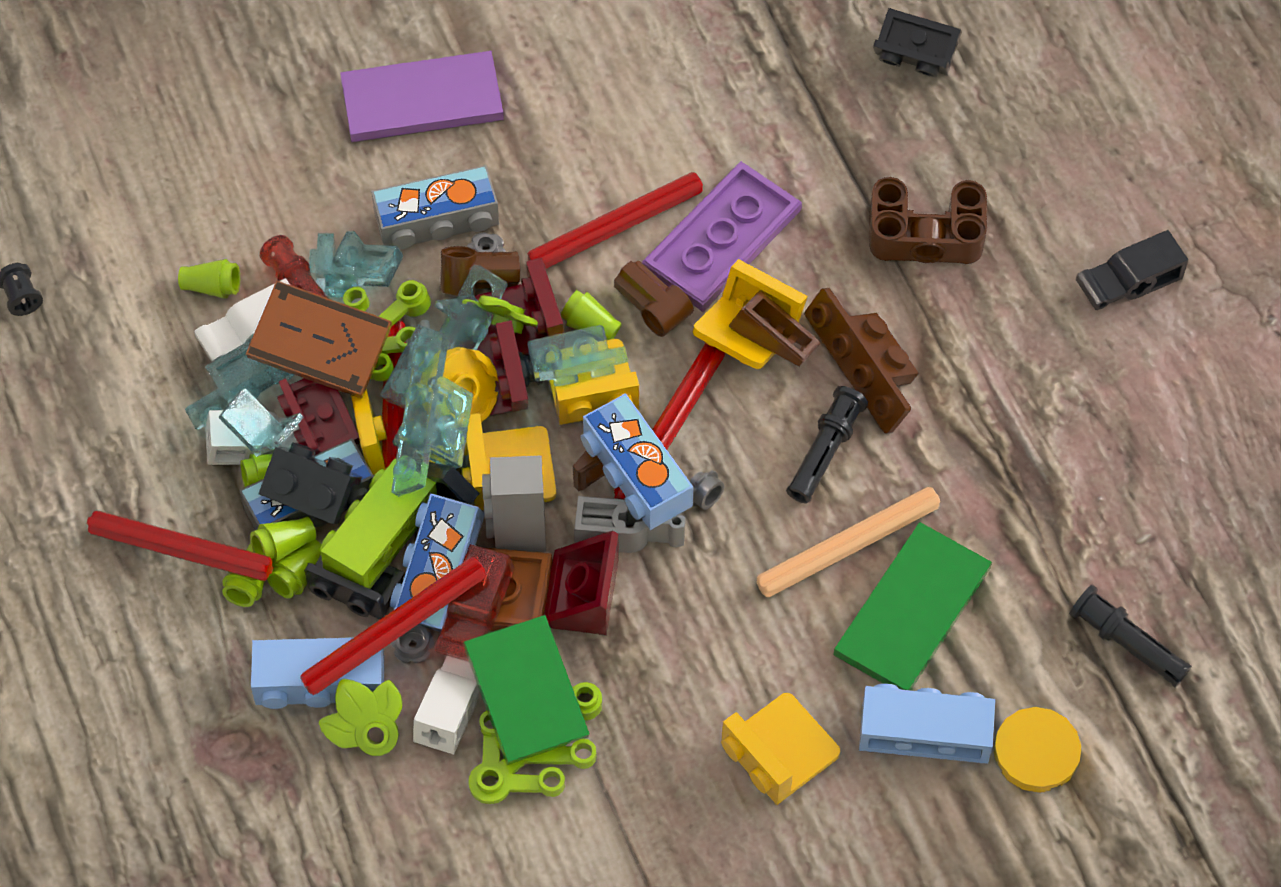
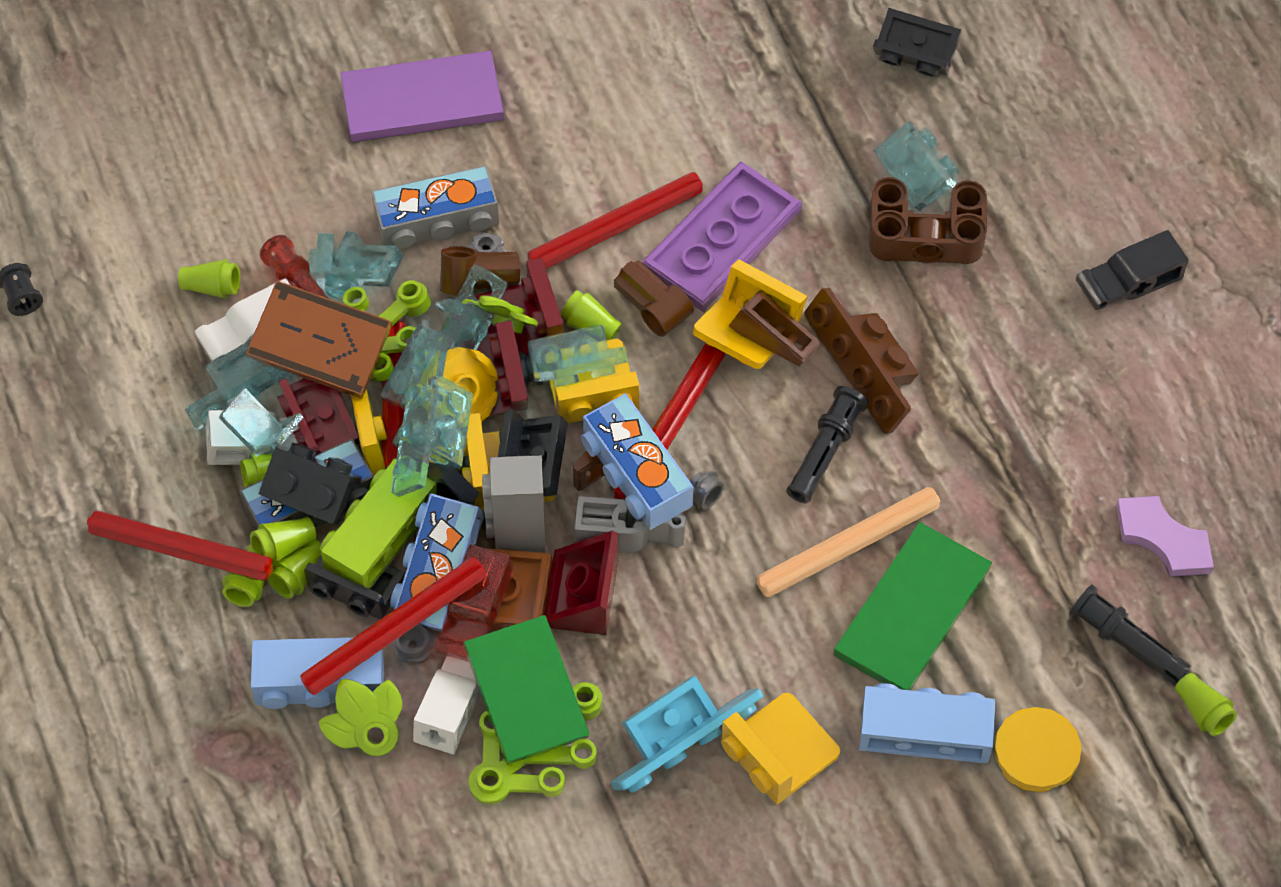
none -> black bracket [498,409,568,497]
none -> medium azure bracket [610,676,764,793]
none -> clear light blue bracket [873,121,961,211]
none -> lavender tile [1116,496,1214,576]
none -> lime cone [1175,673,1237,736]

